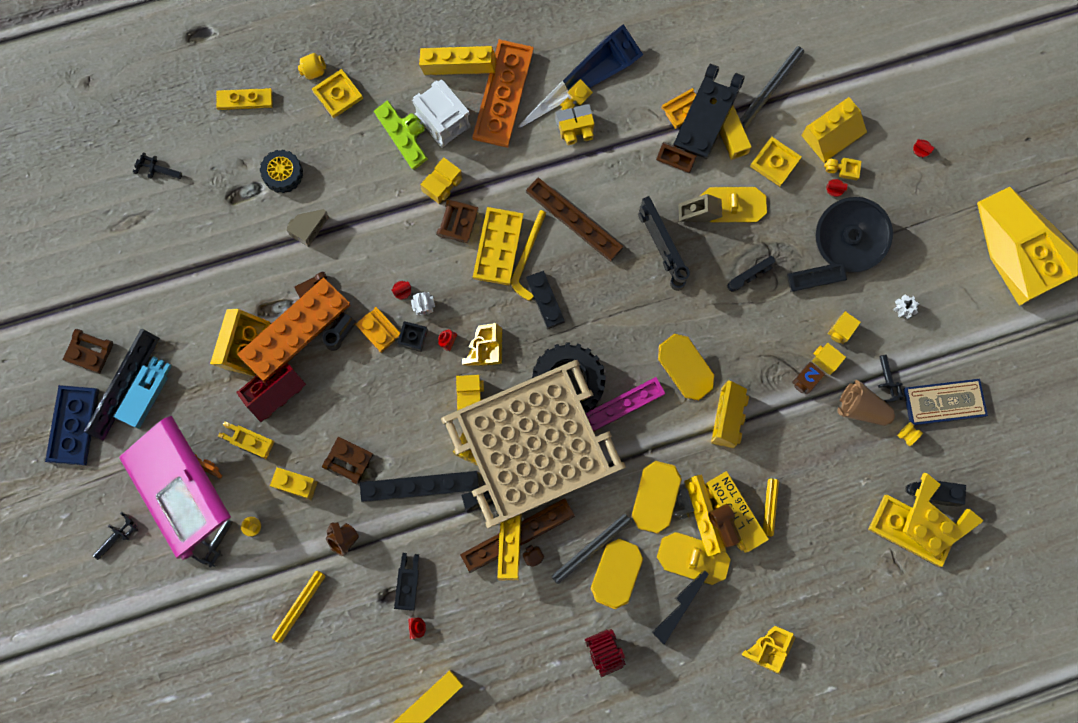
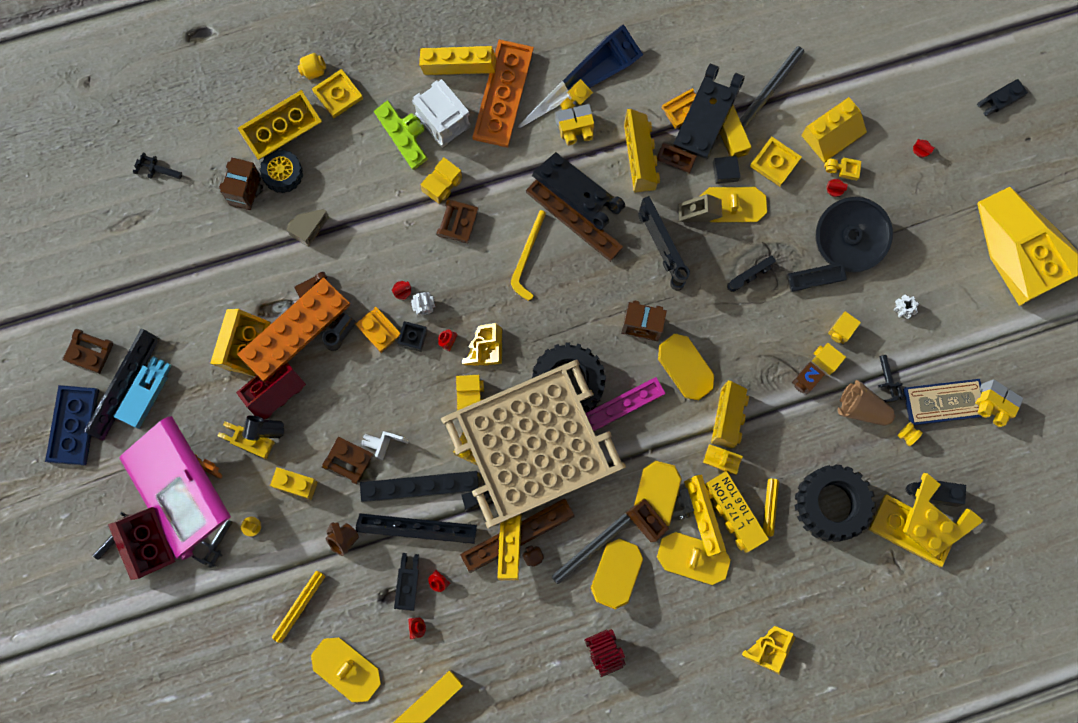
yellow plate [216,88,273,110] -> none
yellow plate [473,207,524,286] -> none
black plate [526,270,565,329] -> none
black slope [652,571,709,645] -> none
reddish brown piece [708,503,741,547] -> none
none -> dark red slope [108,507,176,580]
none -> reddish brown container [219,157,261,210]
none -> yellow slope [238,90,322,160]
none -> black piece [242,415,284,441]
none -> yellow shield [311,637,381,702]
none -> black plate [356,513,477,544]
none -> white bracket [361,431,409,460]
none -> red plate [428,569,451,592]
none -> black hinge [532,152,625,230]
none -> reddish brown container [621,300,667,342]
none -> yellow slope [624,109,660,193]
none -> reddish brown slope [626,498,670,542]
none -> yellow hips [703,444,743,475]
none -> black piece [713,156,740,184]
none -> black tyre [794,464,876,542]
none -> yellow hips [975,379,1023,427]
none -> black hinge [977,79,1028,117]

